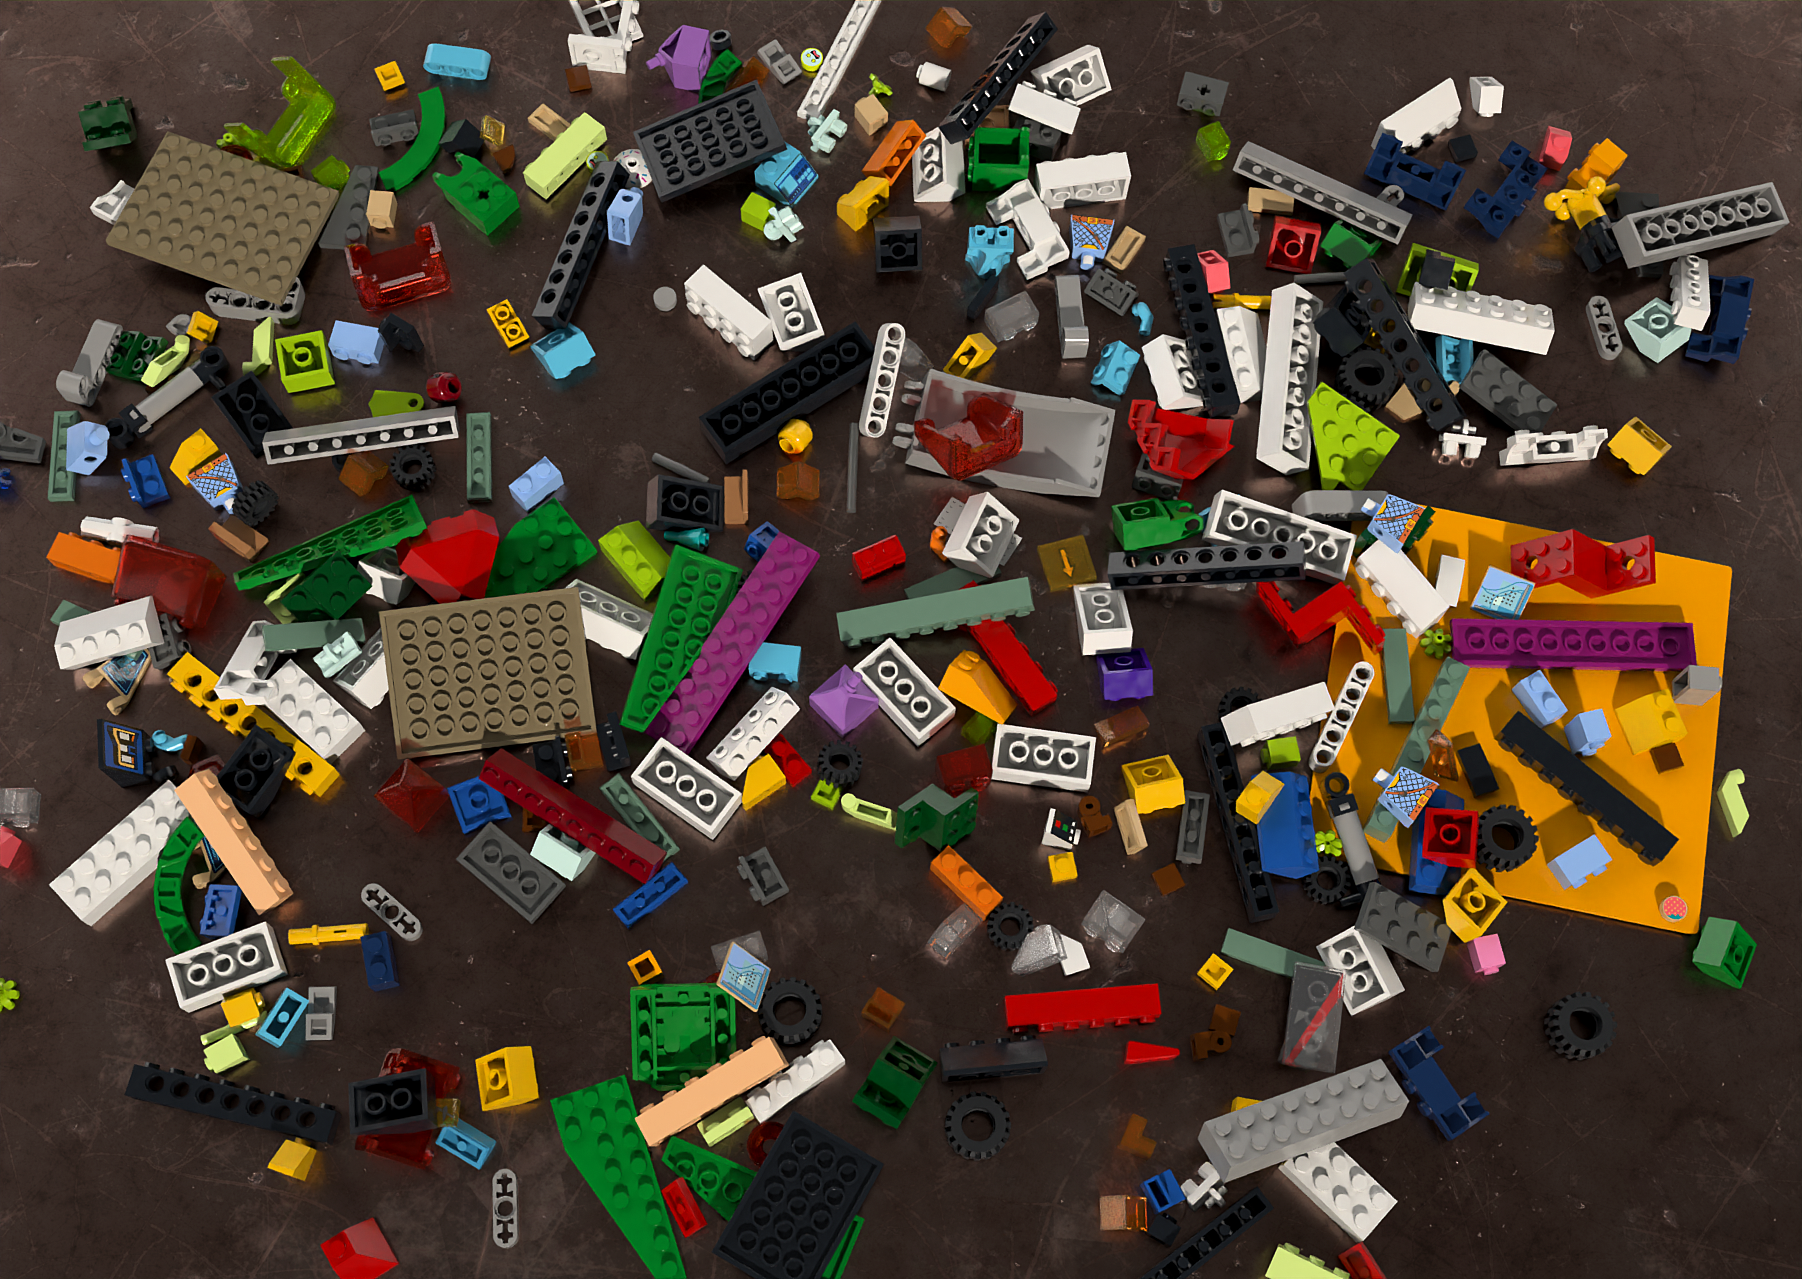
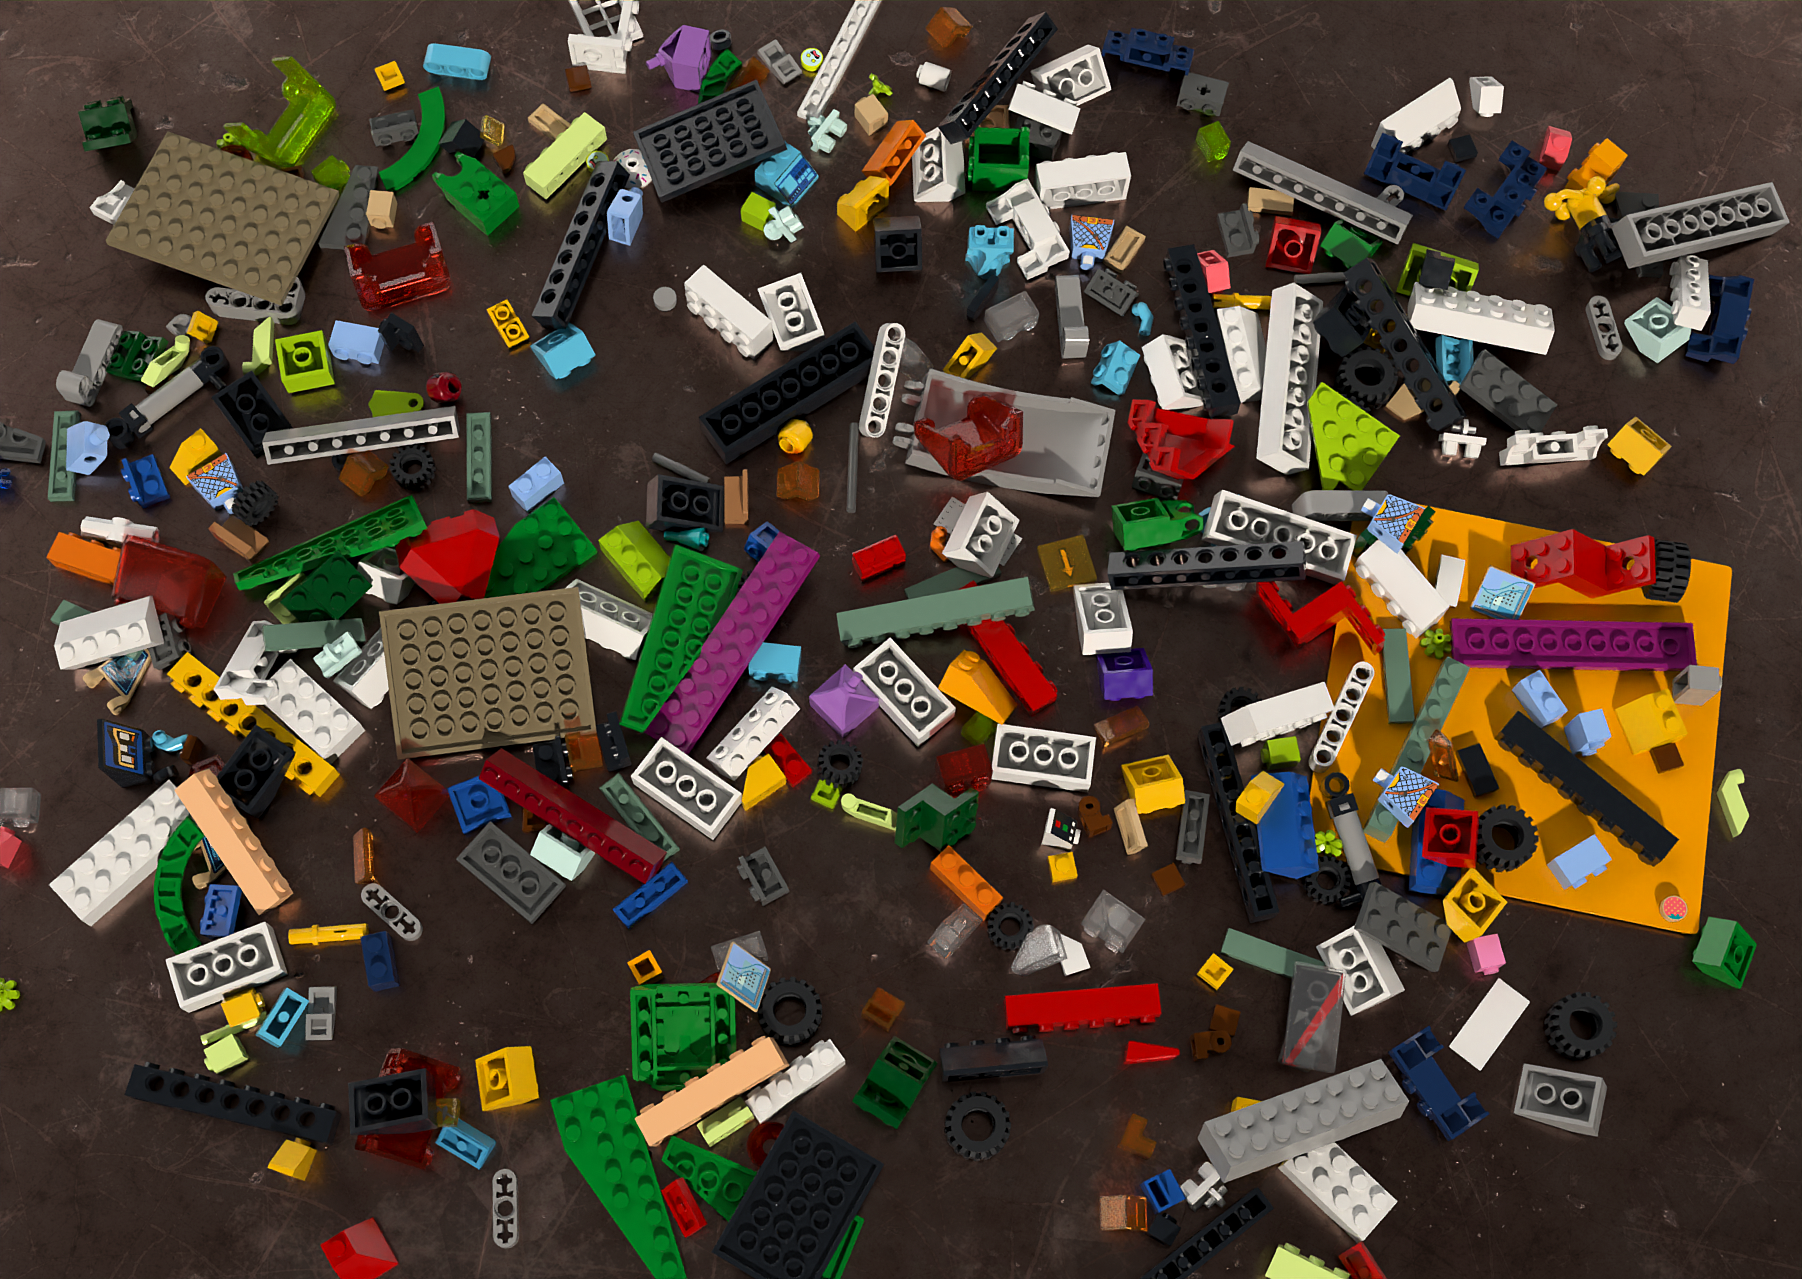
none -> clear orange slope [353,828,375,884]
none -> dark blue bracket [1101,28,1194,76]
none -> white sticker [1449,978,1530,1071]
none -> light grey slope [1514,1063,1607,1137]
none -> black tyre [1642,539,1691,603]

